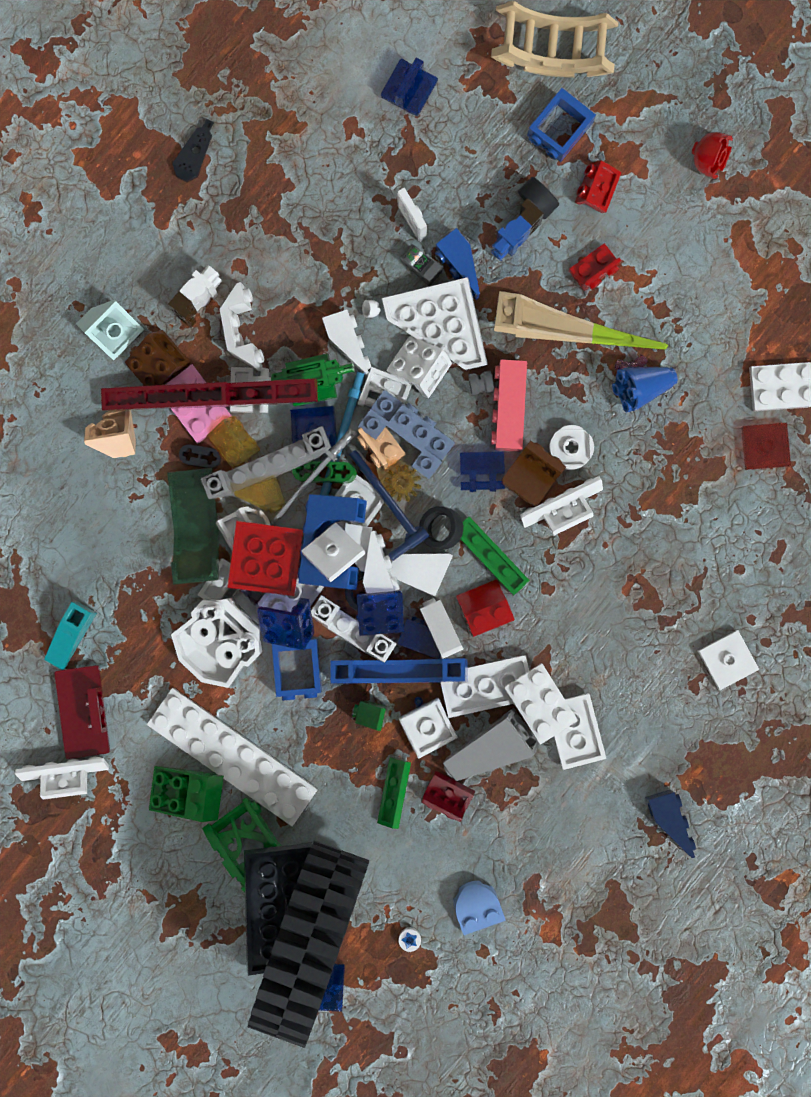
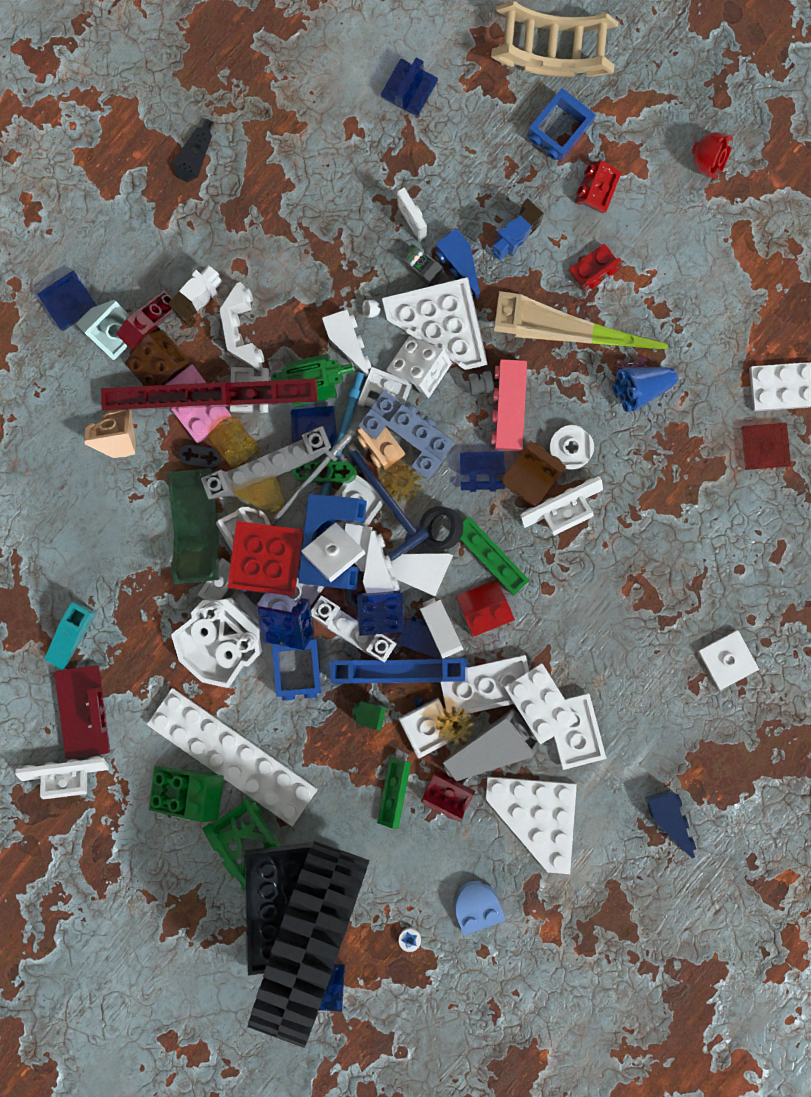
black tyre [518,177,559,220] -> none
none -> clear blue plate [37,270,98,332]
none -> dark red slope [116,290,173,350]
none -> clear yellow gear [436,706,474,745]
none -> white plate [486,776,577,874]

